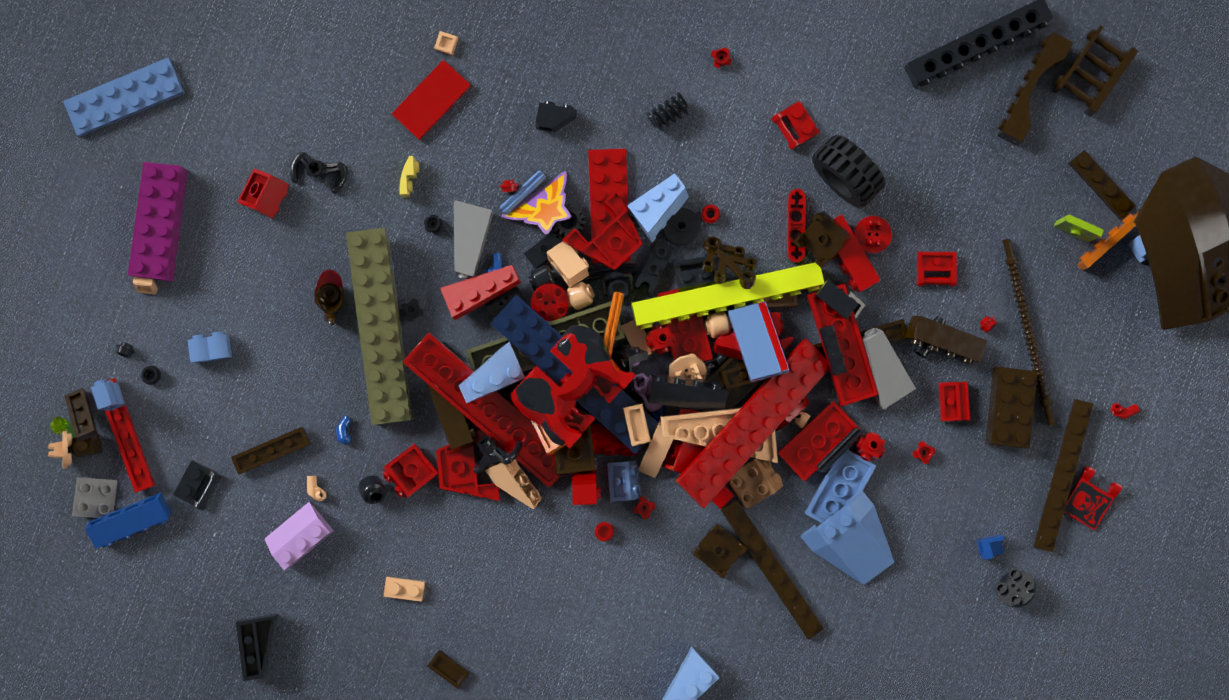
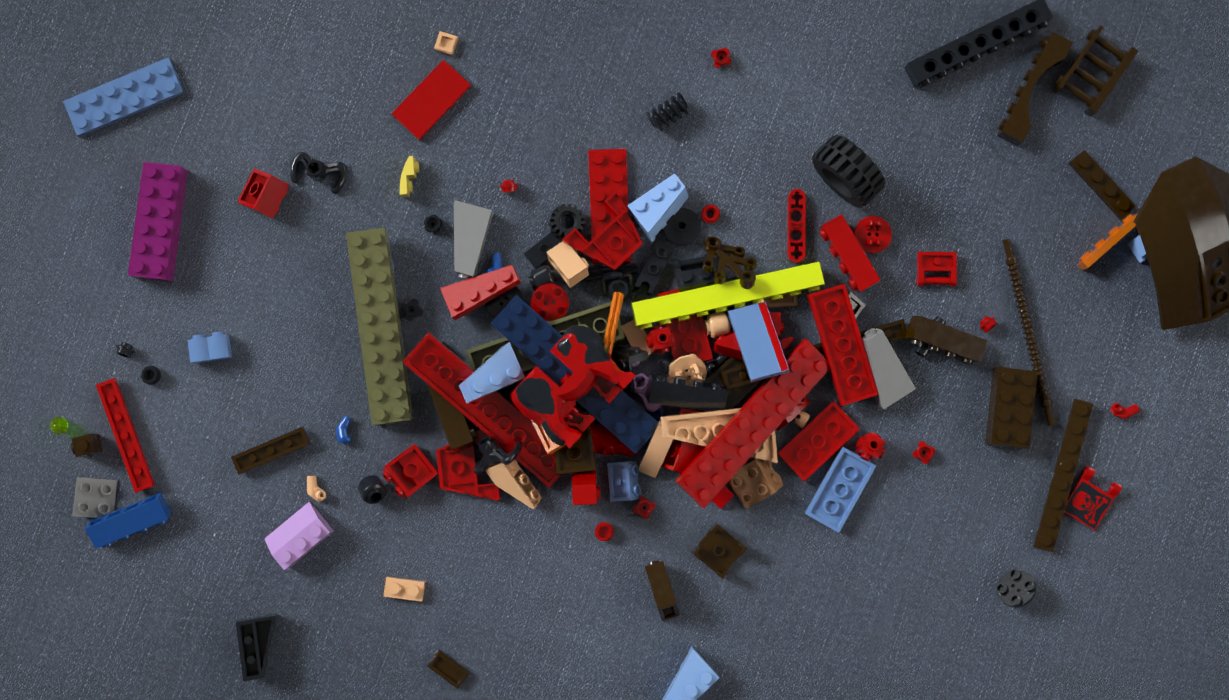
light nougat plate [48,430,72,469] -> none
dark brown plate [65,388,98,442] -> none
medium blue brick [91,379,125,411] -> none
light nougat tile [133,277,158,295] -> none
black plate [173,460,222,511] -> none
dark brown hair [314,269,344,325] -> none
medium blue axle [500,170,546,215] -> none
sticker [501,171,571,234] -> none
black slope [535,101,577,132] -> none
light nougat head [567,282,595,310] -> none
light nougat tile [623,403,651,446] -> none
dark brown plate [720,500,824,640] -> none
red plate [771,100,820,150] -> none
dark brown panel [793,211,852,268] -> none
medium blue wedge [800,490,894,585] -> none
black tile [815,280,858,319] -> none
black axle [816,427,863,473] -> none
black piece [819,325,847,375] -> none
red plate [938,382,970,421] -> none
blue panel [977,534,1004,560] -> none
lime plate [1054,214,1104,242] -> none
none -> dark brown slope [645,561,680,621]

